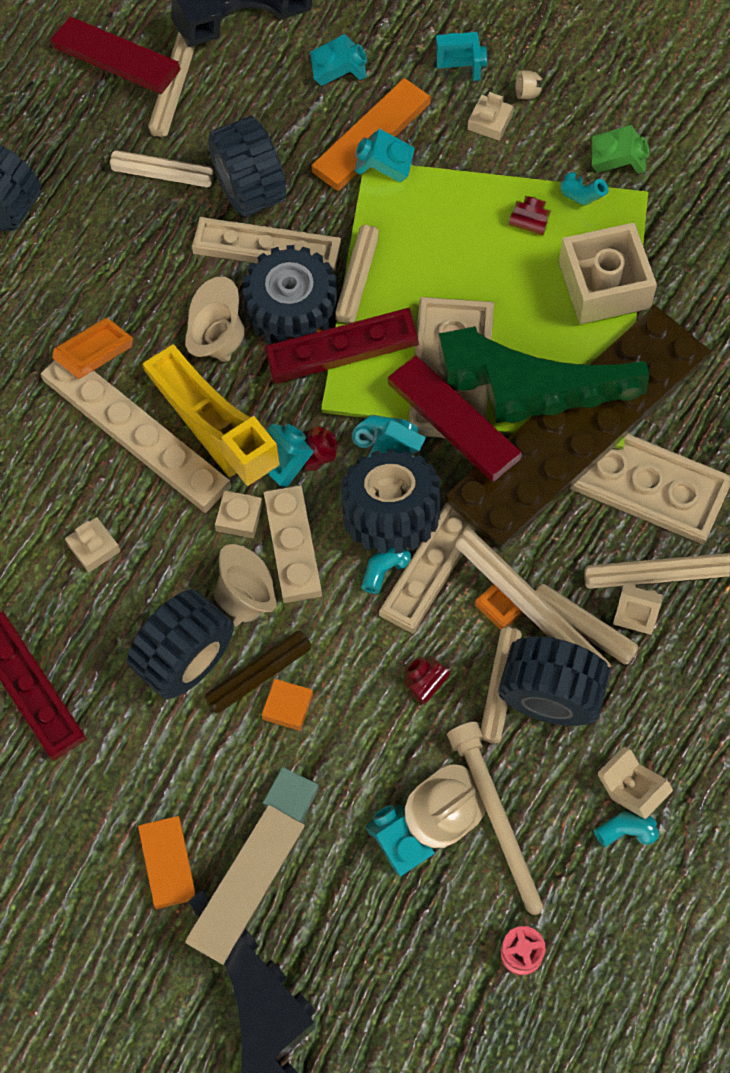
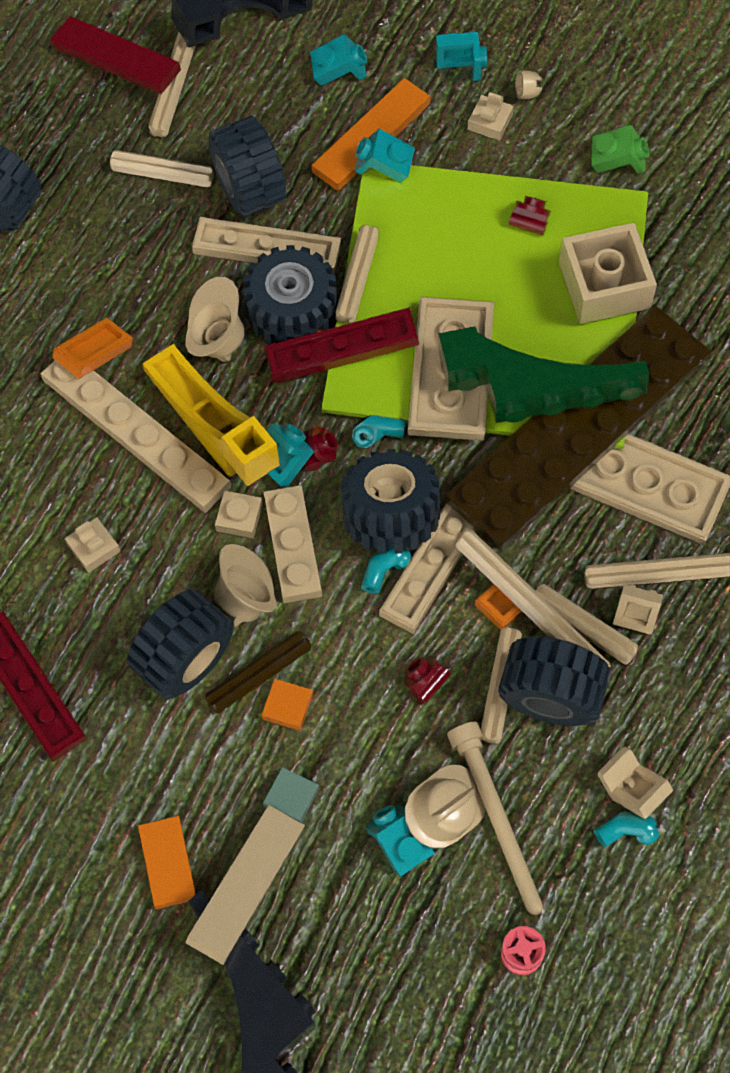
teal bracket [368,419,426,457] -> none
dark red tile [388,355,522,482] -> none
teal arm [560,172,608,206] -> none

